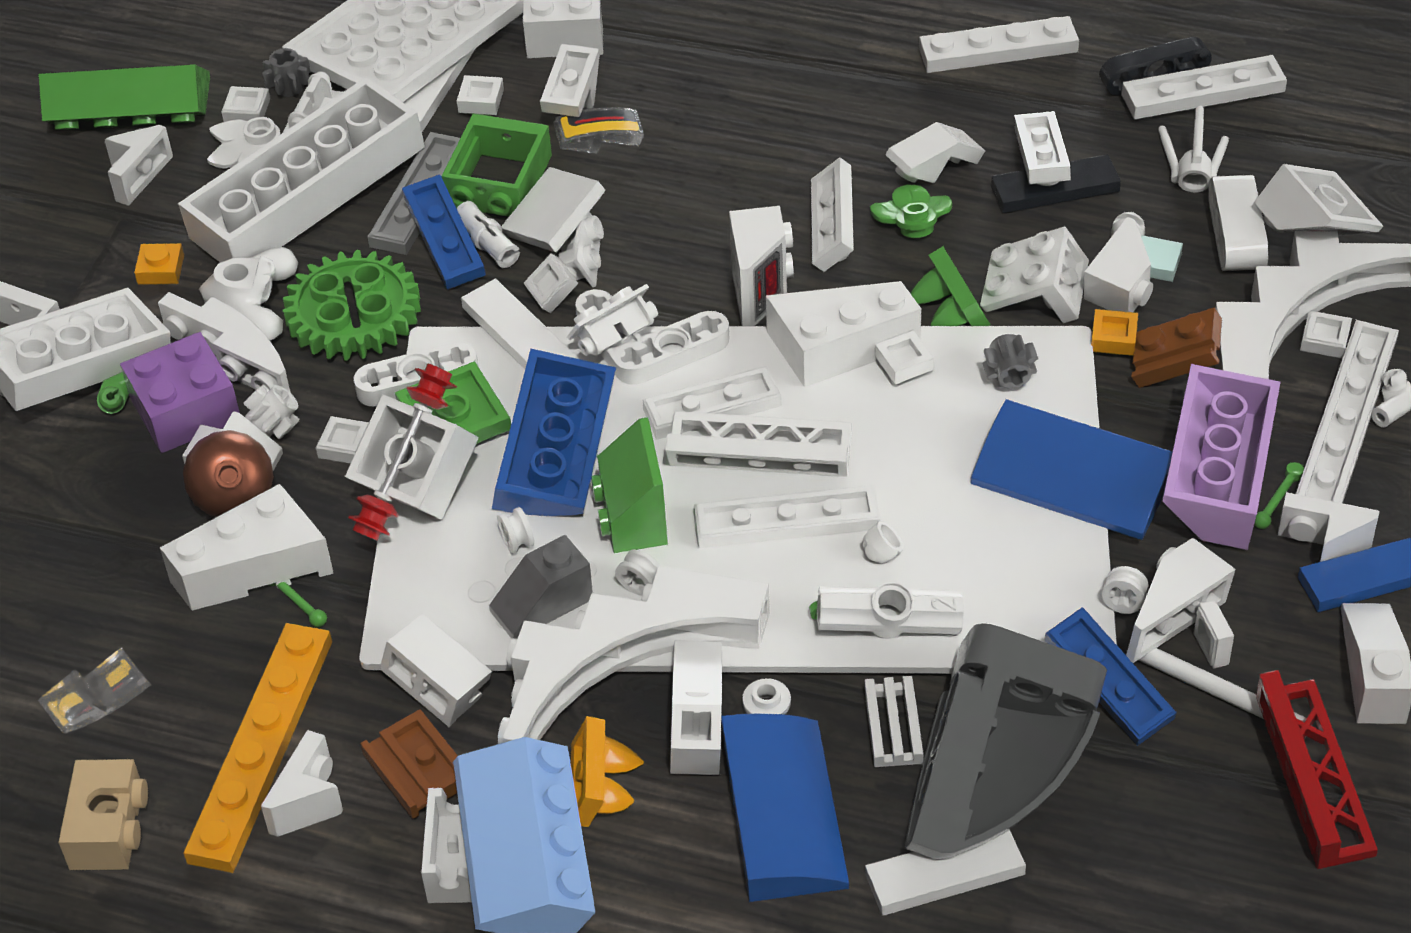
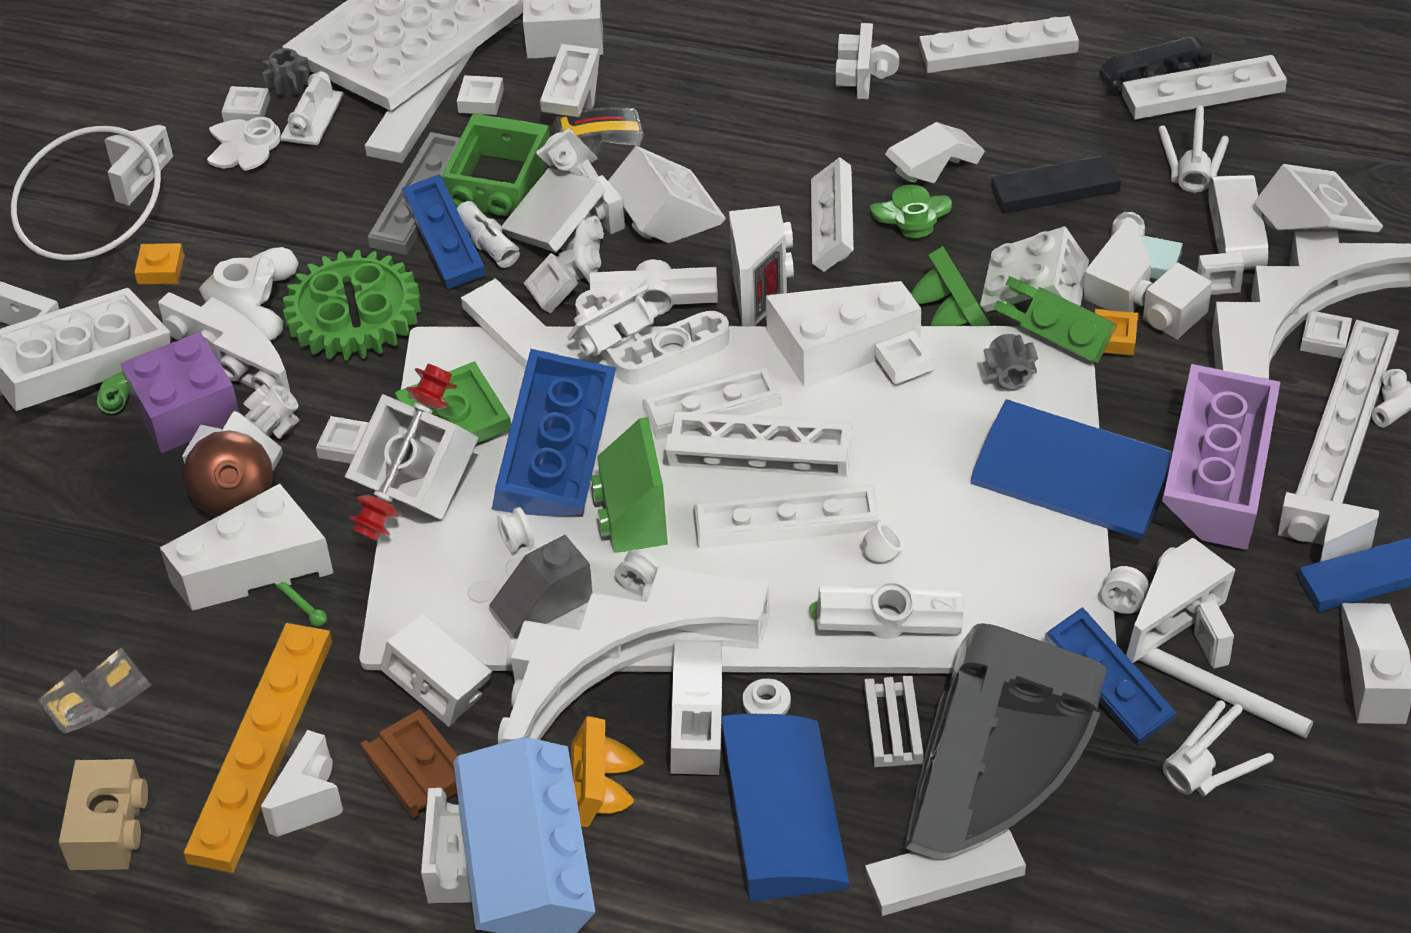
bright green slope [39,65,210,130] -> none
white brick [178,77,425,262] -> none
white beam [354,342,479,406] -> none
white plate [1014,112,1071,186] -> none
dark orange plate [1131,307,1222,388] -> none
bright green hinge [1254,462,1304,529] -> none
red fence [1256,670,1378,869] -> none
none -> white piece [11,126,161,261]
none -> white hinge [536,128,598,179]
none -> white plate [589,175,625,234]
none -> white piece [590,259,718,315]
none -> white slope [608,146,726,243]
none -> white hips [836,23,900,99]
none -> bright green hinge [993,276,1117,364]
none -> white brick [1143,262,1212,340]
none -> white plant [1163,700,1274,796]
none -> white tile [1197,252,1245,295]

